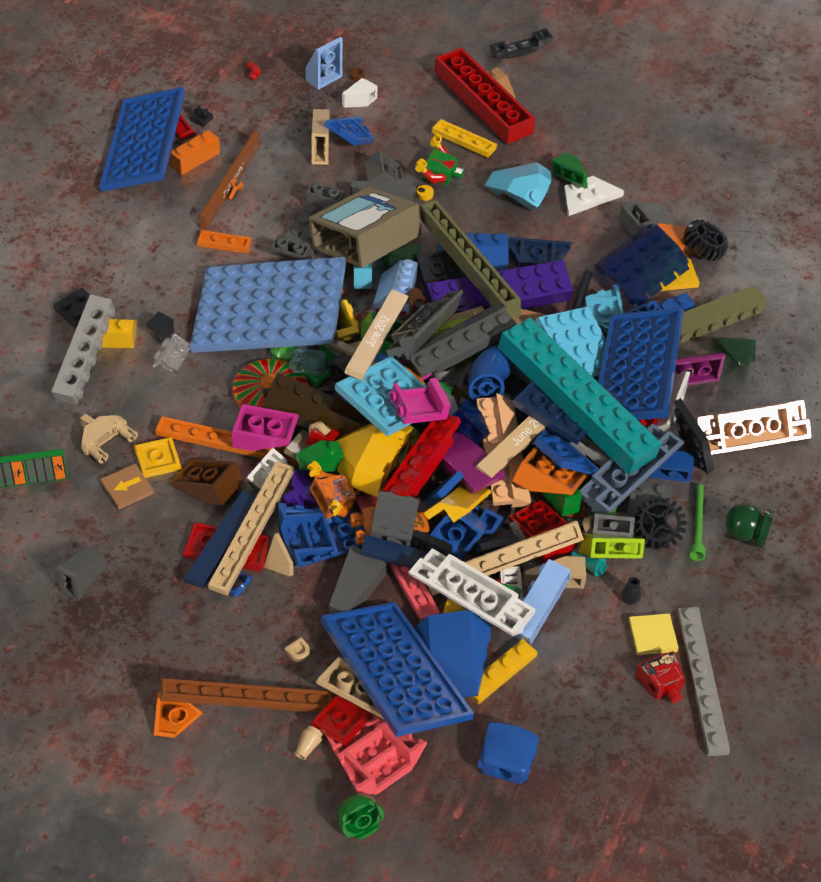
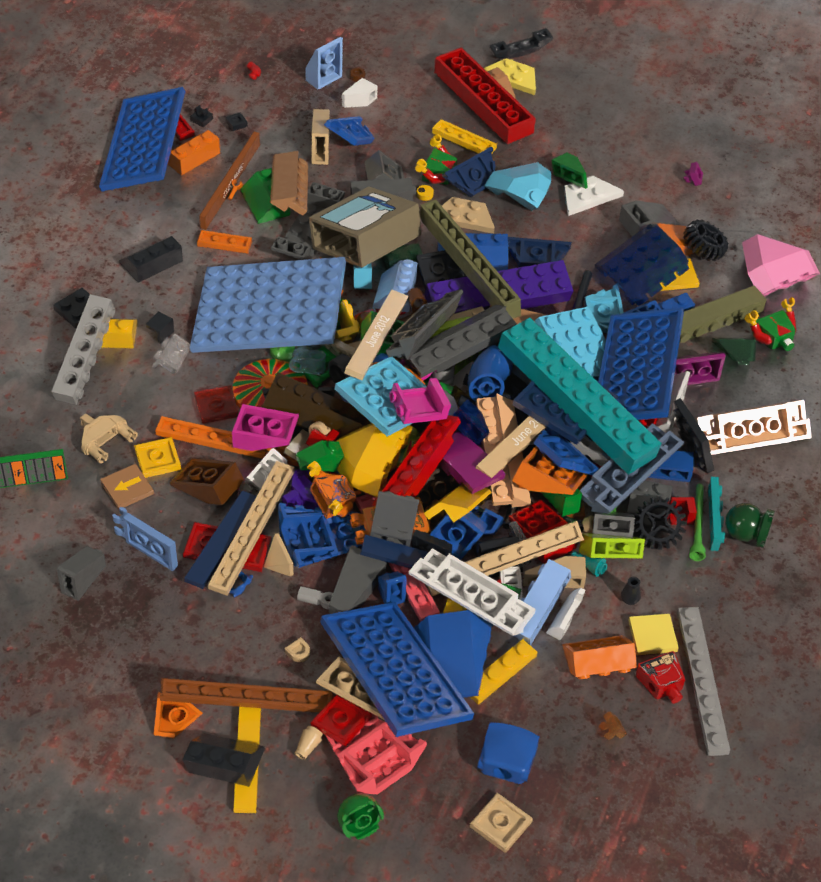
blue tile [418,471,464,512] -> none
none -> medium blue tile [112,507,178,571]
none -> black slope [119,236,183,283]
none -> black slope [183,733,265,787]
none -> clear red tile [194,385,239,424]
none -> black plate [225,112,248,131]
none -> yellow tile [234,707,261,813]
none -> green slope [240,168,290,224]
none -> medium nougat slope [270,151,308,216]
none -> light grey bar [297,586,333,609]
none -> blue slope [378,571,407,604]
none -> dark blue wing [442,146,496,197]
none -> tan wing [442,197,495,234]
none -> tan tile [470,793,533,853]
none -> light yellow wing [484,58,536,95]
none -> white slope [546,588,585,641]
none -> orange slope [563,635,637,679]
none -> clear orange tile [598,711,627,740]
none -> red panel [669,497,697,525]
none -> magenta tile [684,162,703,186]
none -> teal plate [708,477,725,551]
none -> bright pink panel [742,234,820,297]
none -> torso [744,297,796,351]

